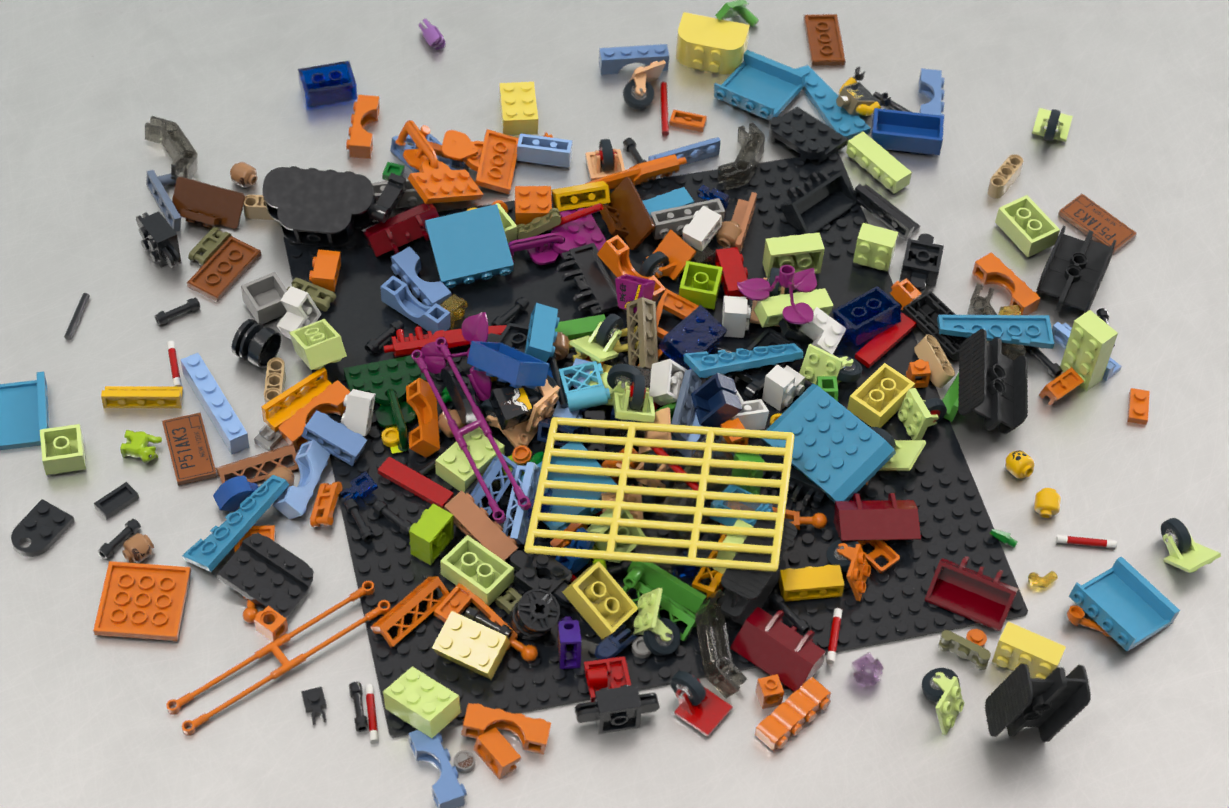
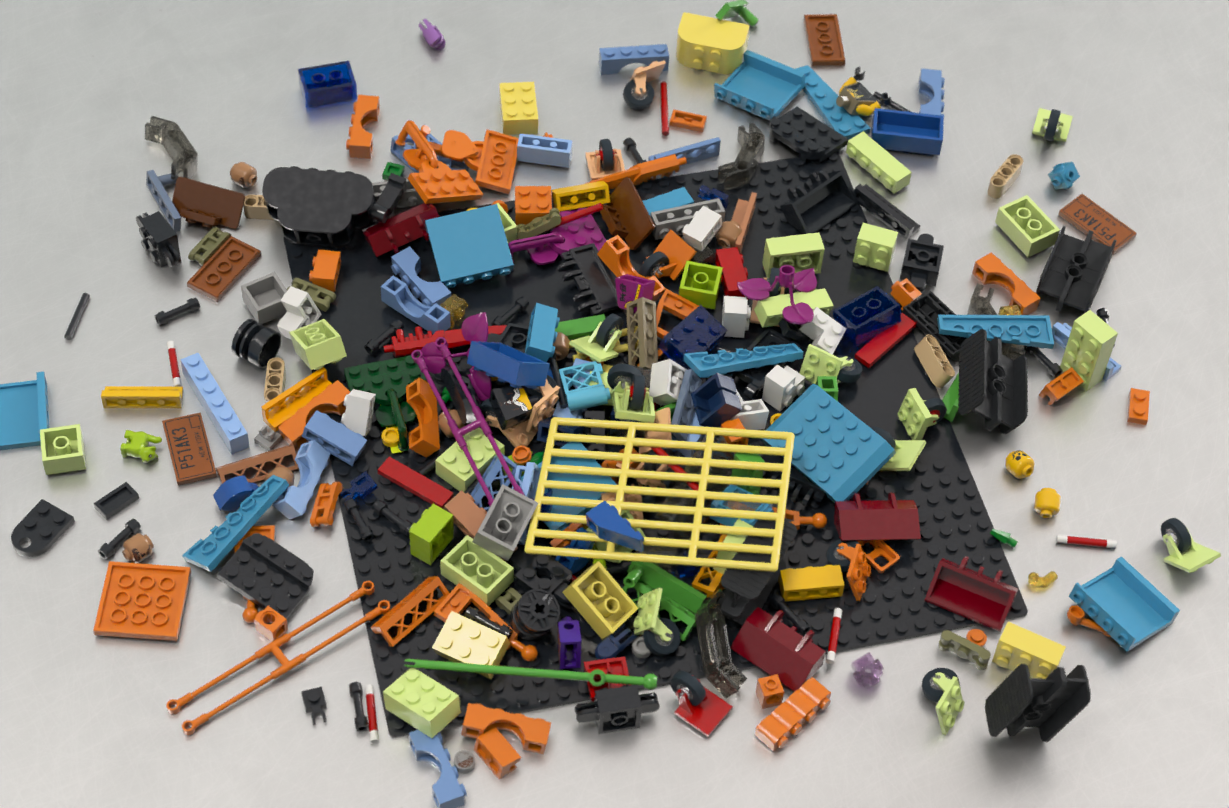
light yellow brick [847,363,915,428] -> none
orange brick [906,359,931,388] -> none
none -> bright green bar [404,659,657,690]
none -> light grey slope [472,484,538,561]
none -> blue slope [585,501,644,552]
none -> dark azure brick [1048,162,1080,190]

